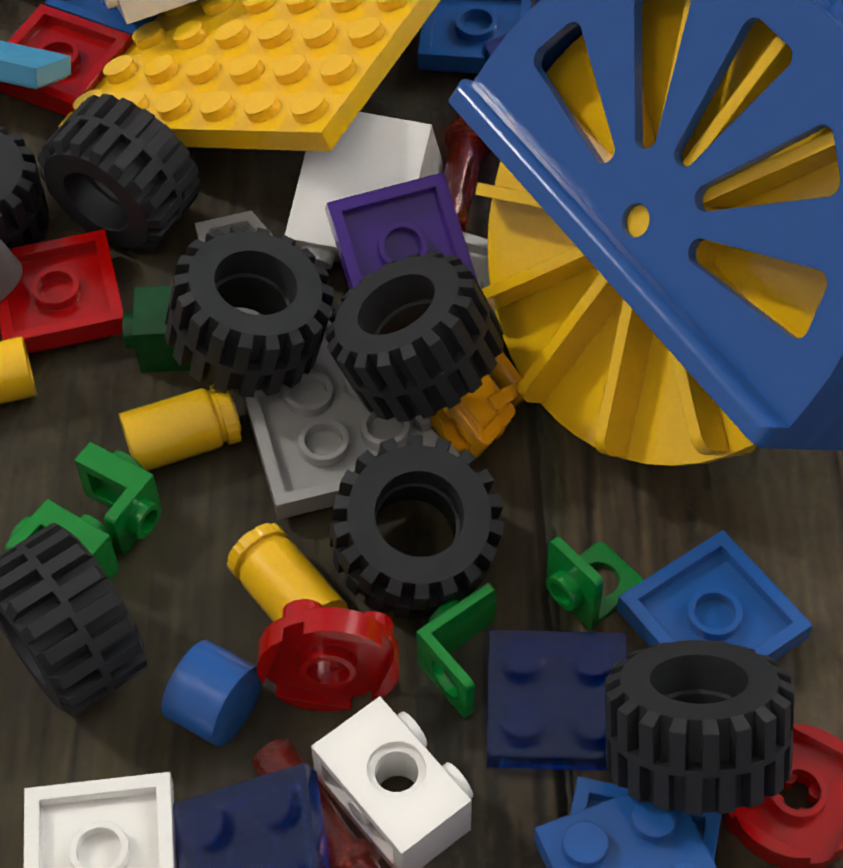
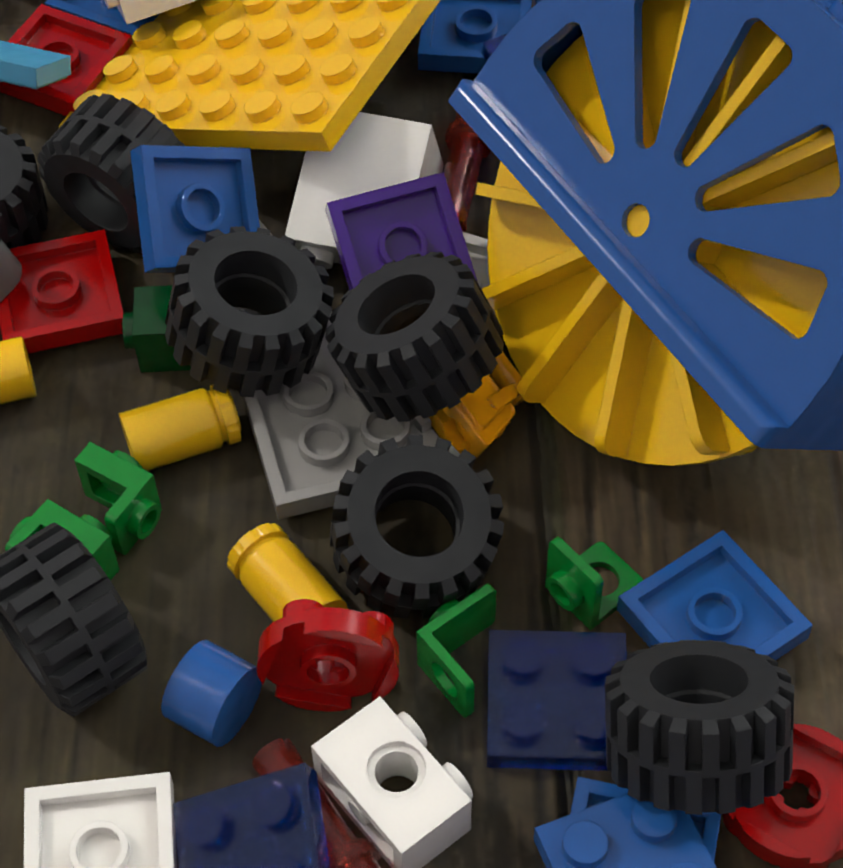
none -> blue plate [130,145,260,273]

